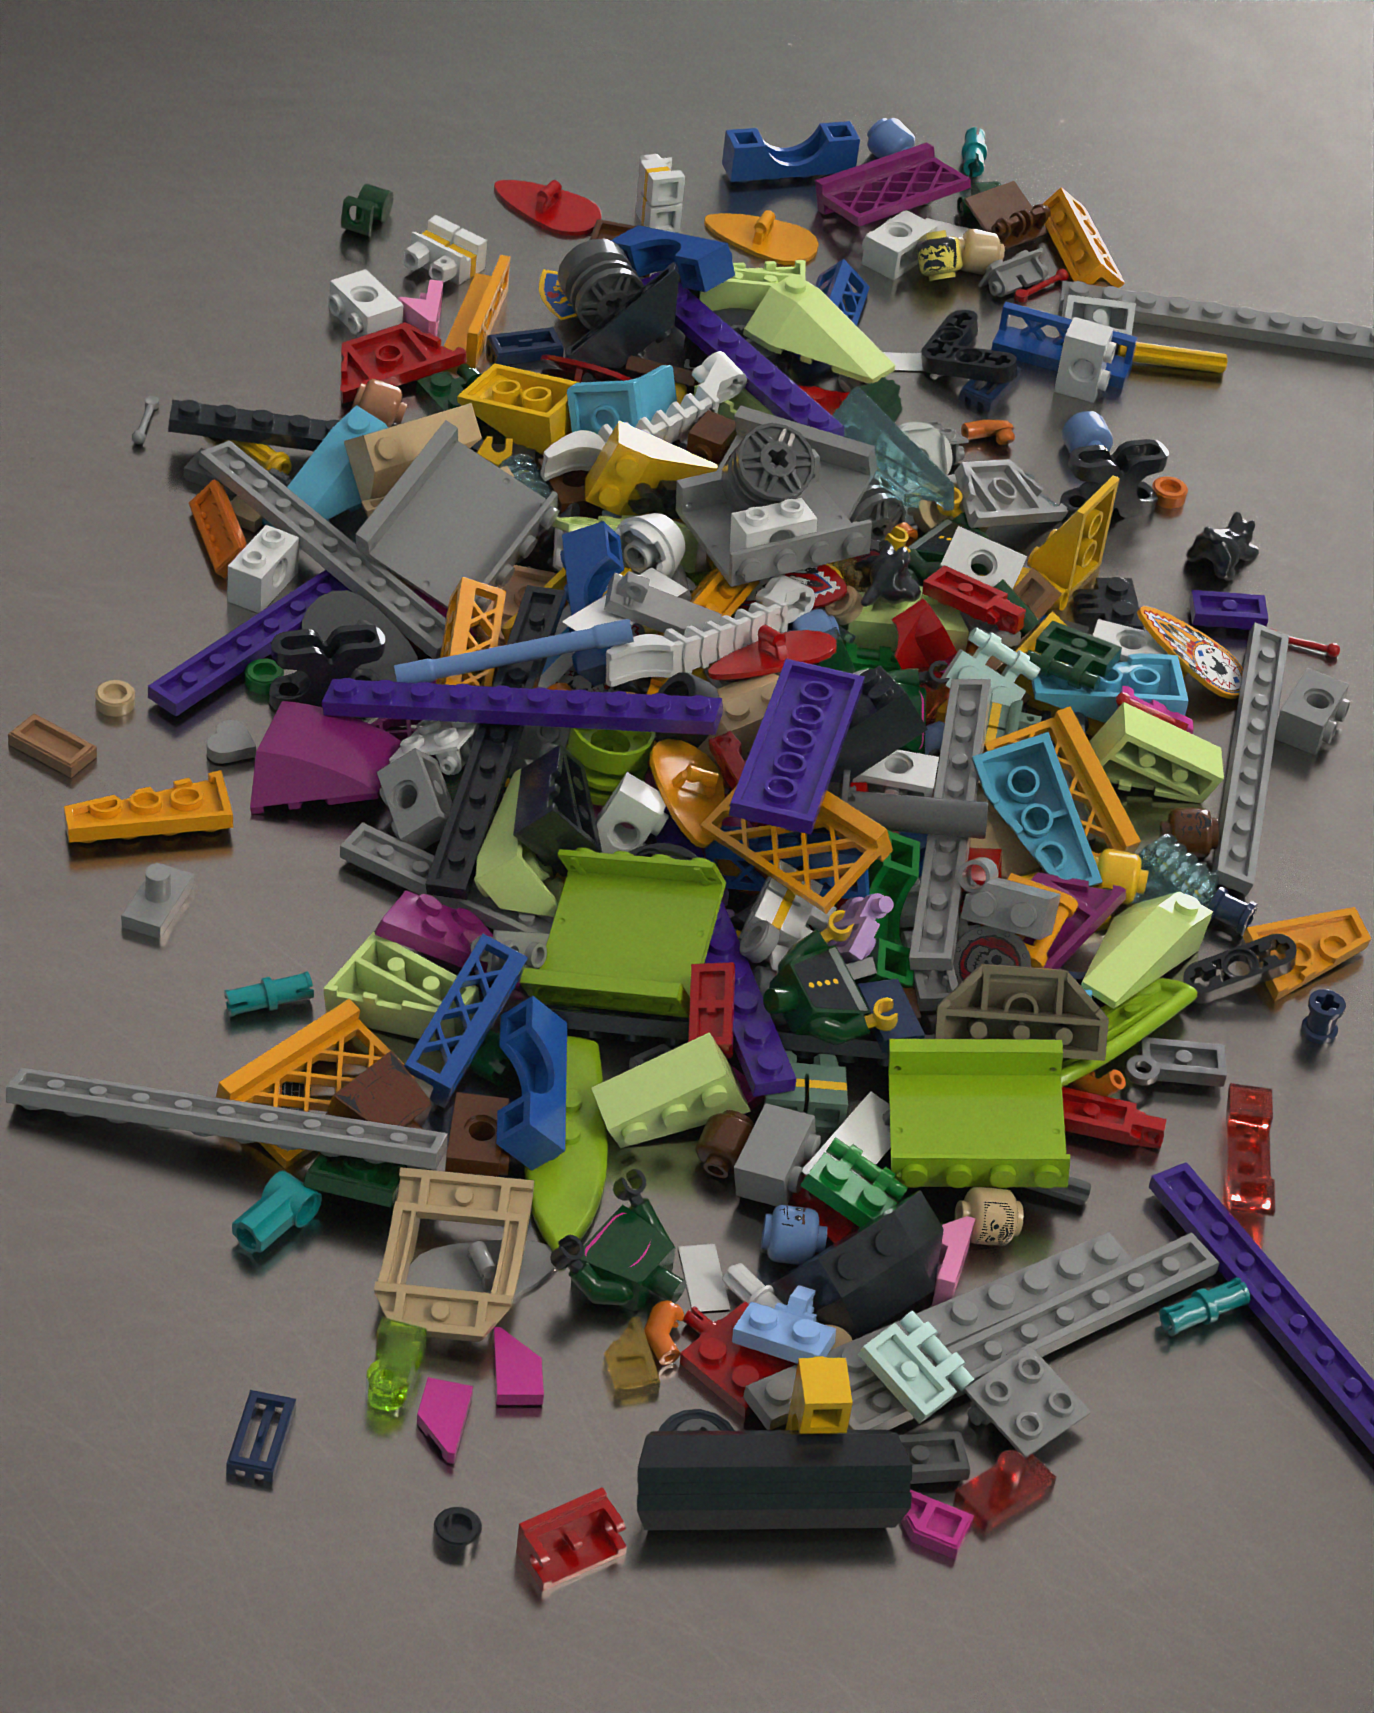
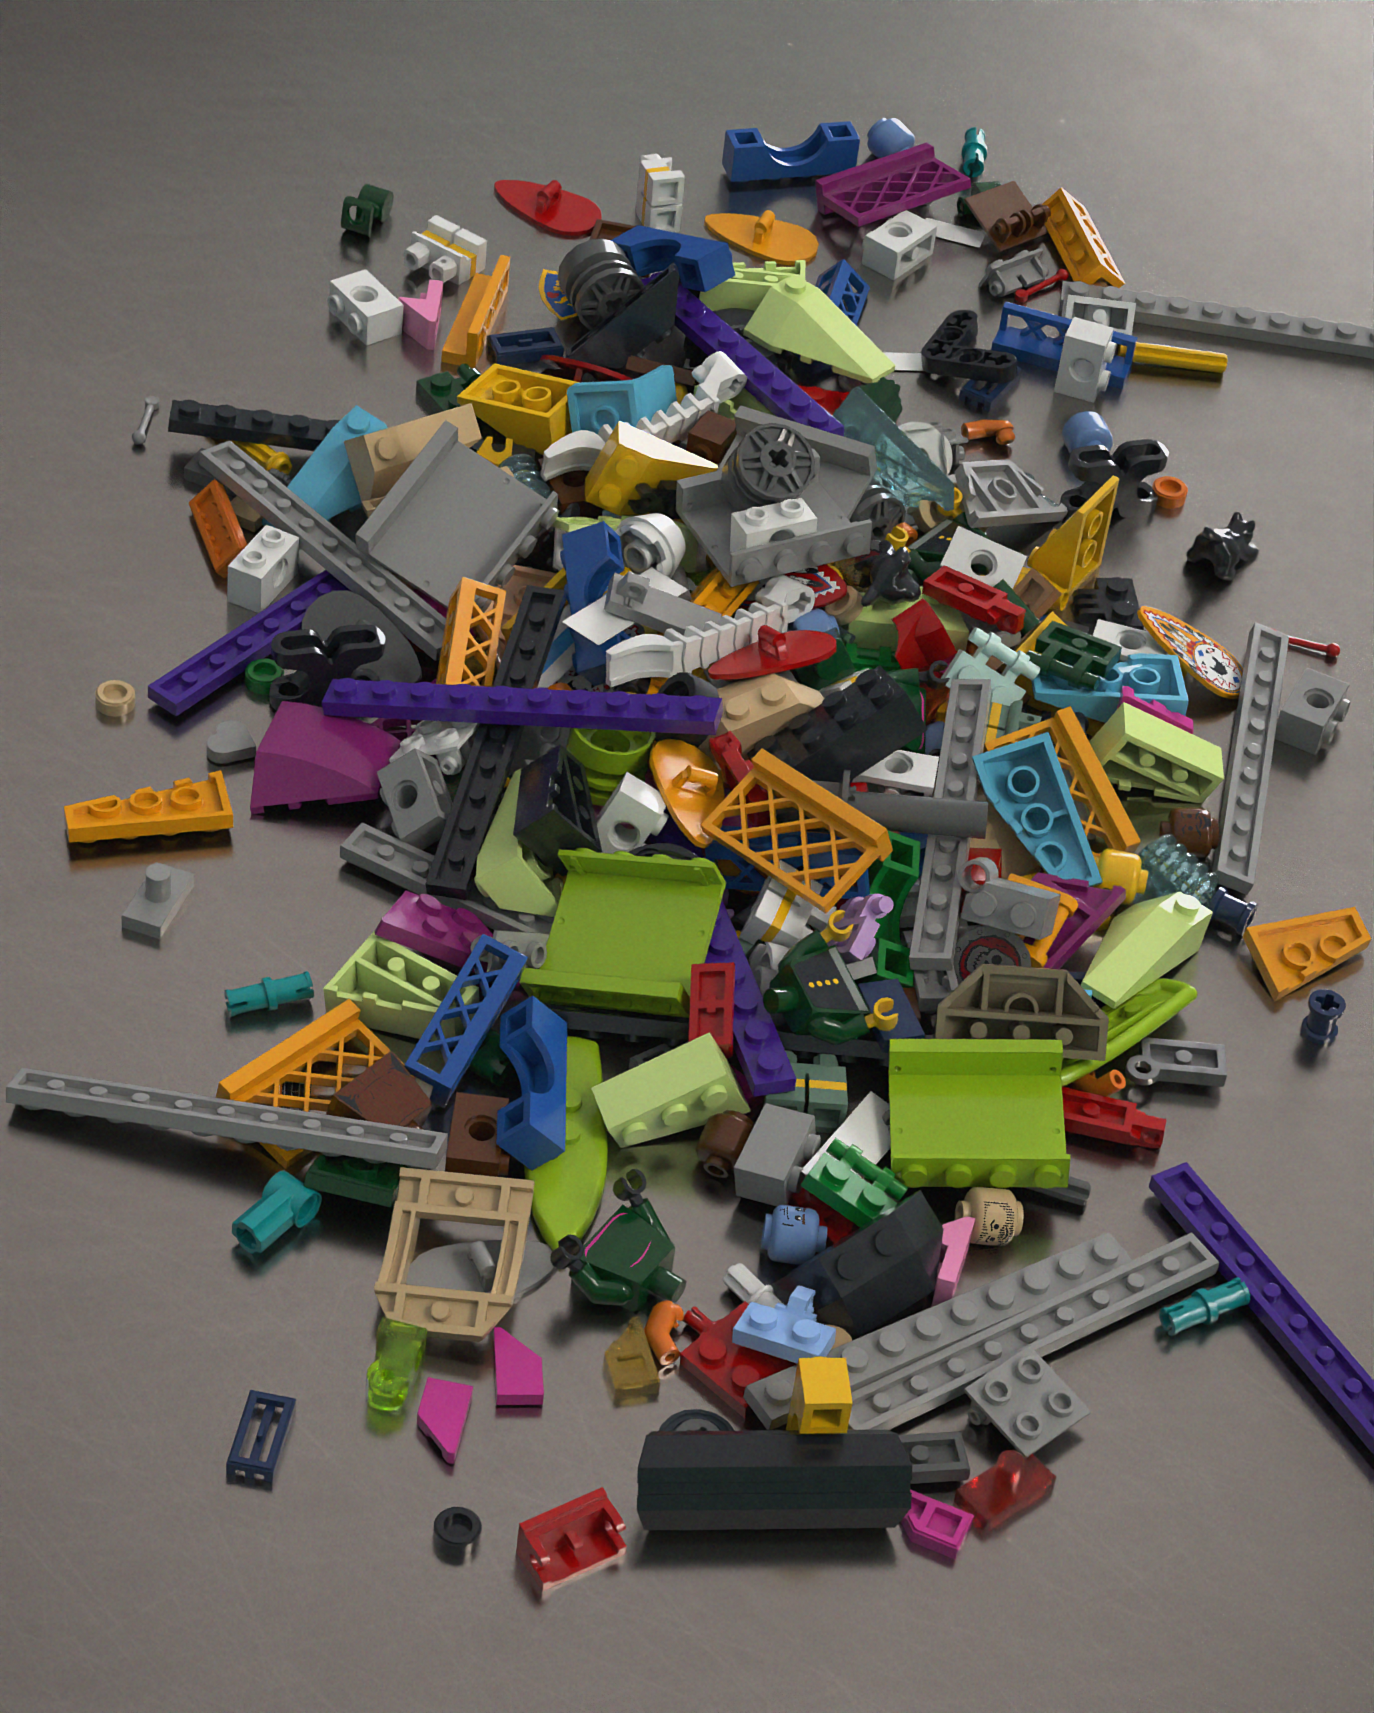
medium nougat tile [8,713,97,778] -> none
red wing [340,322,467,404] -> none
nougat head [351,379,407,428] -> none
medium blue piece [394,619,634,683] -> none
white sticker [678,1244,730,1312] -> none
dark purple plate [729,659,865,835] -> none
light grey tile [740,920,780,964] -> none
light aqua plate [858,1311,975,1424] -> none
head [916,230,963,281] -> none
tan head [957,229,1005,276] -> none
red hinge [1116,692,1189,731] -> none
black beam [1183,934,1297,1004] -> none
dark purple plate [1189,590,1269,630] -> none
clear red slope [1224,1083,1276,1216] -> none

